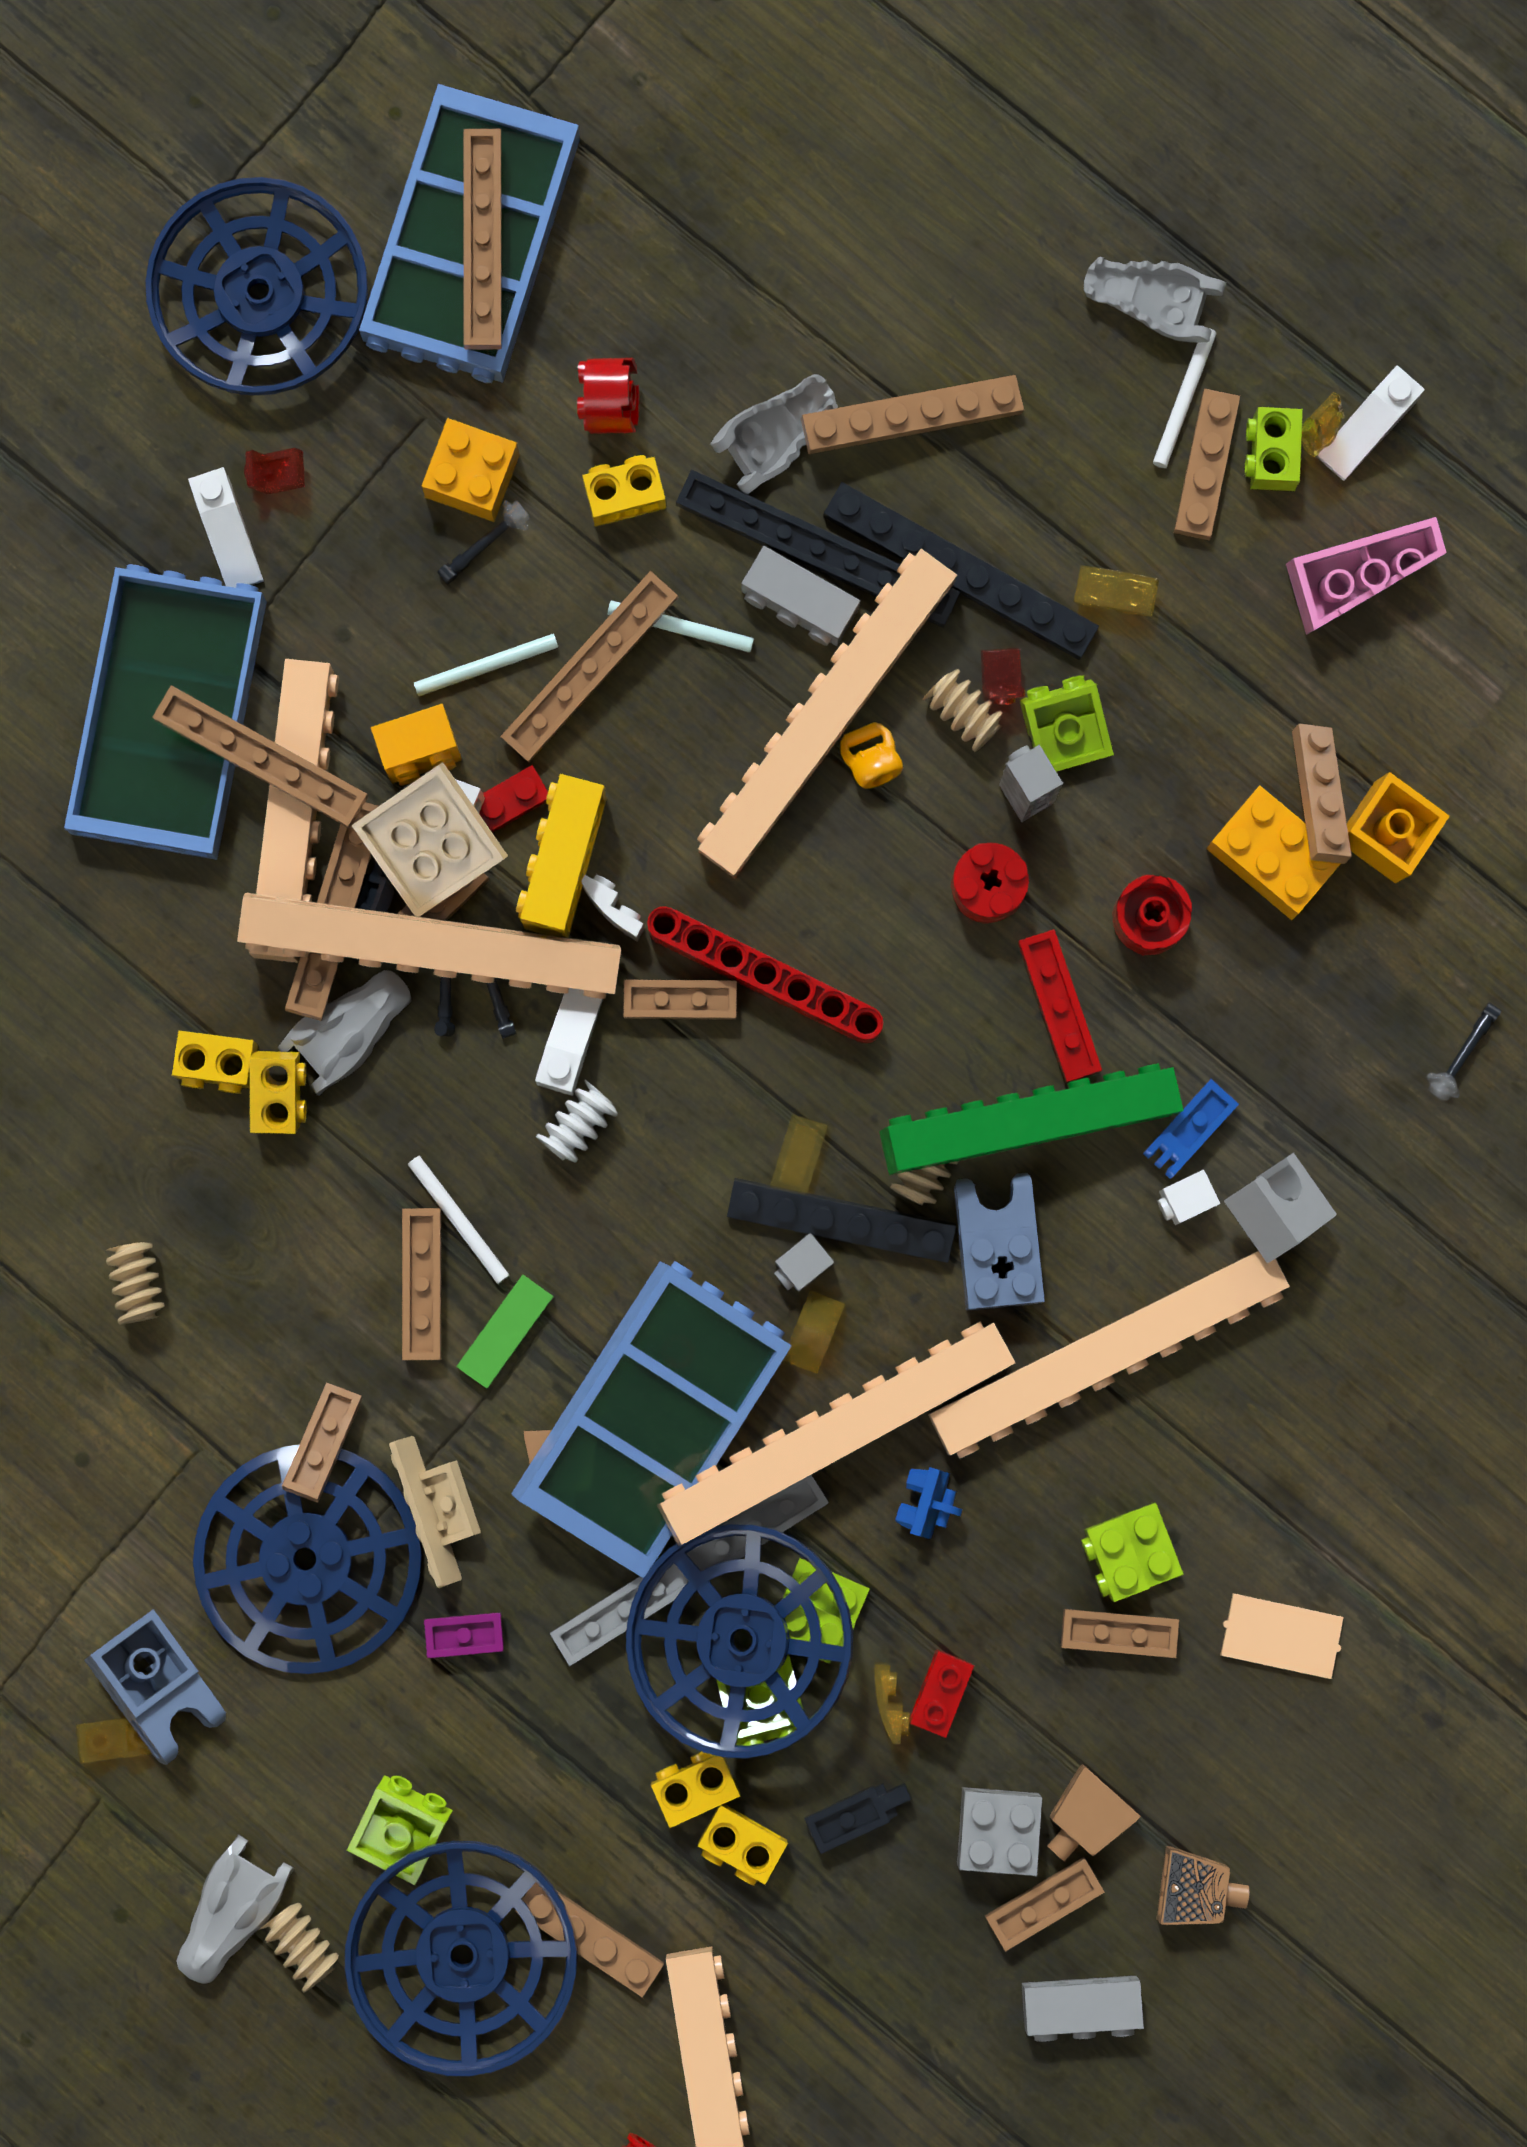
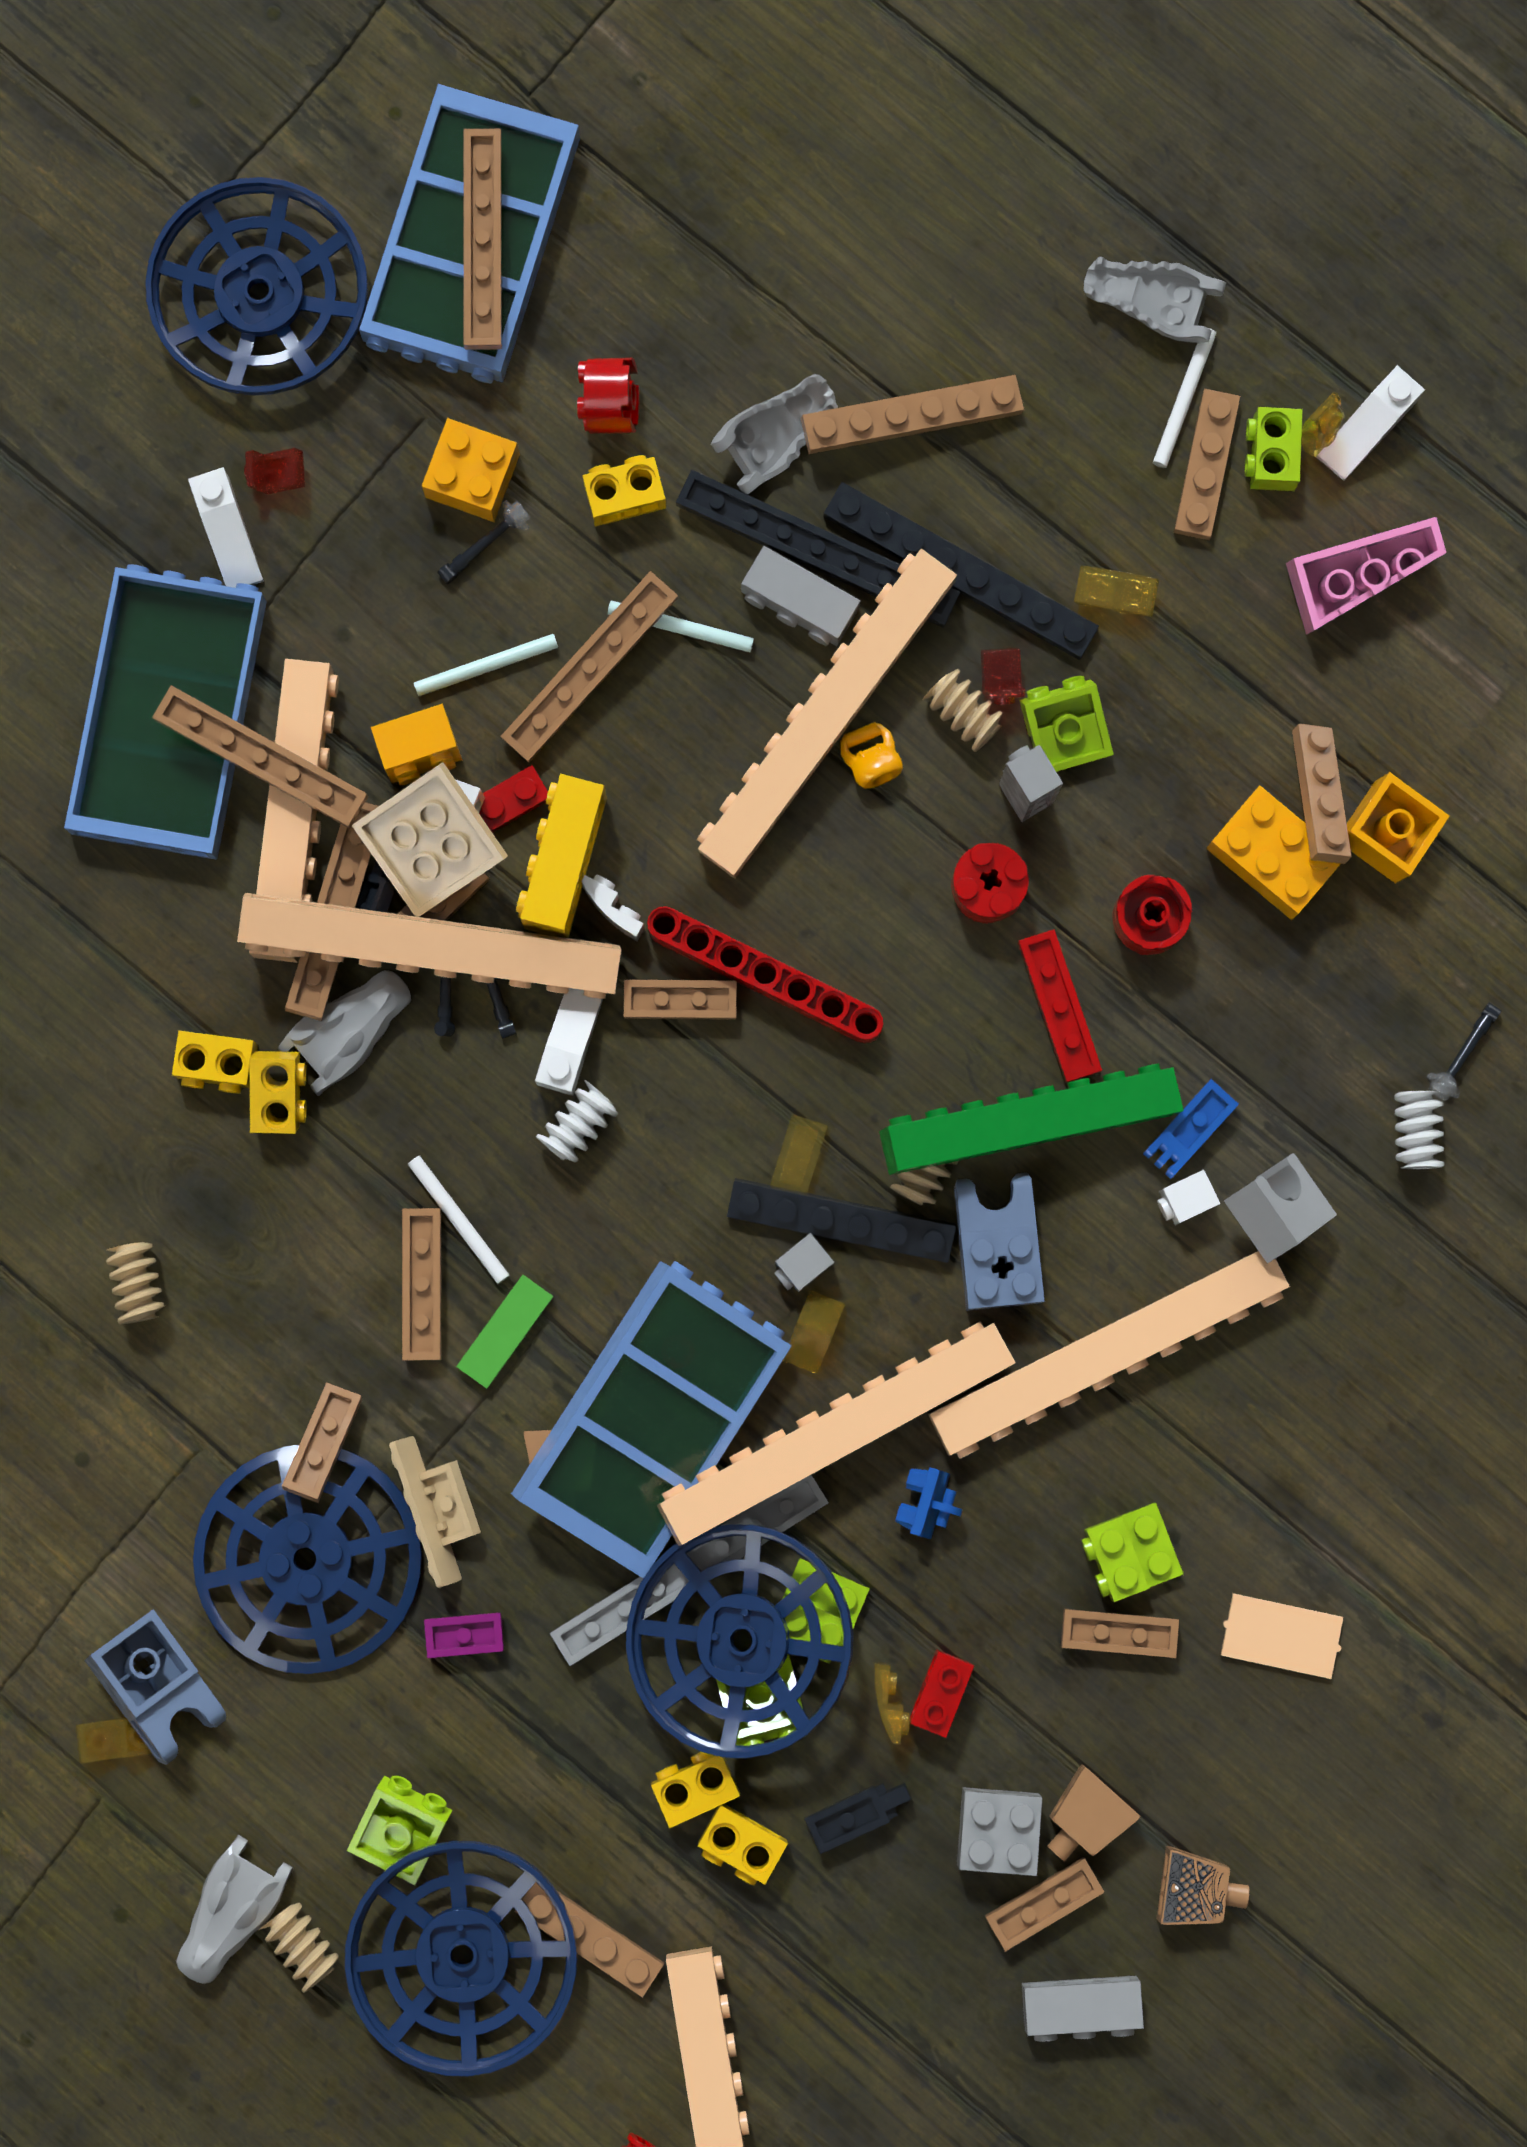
none -> white piece [1394,1091,1444,1169]

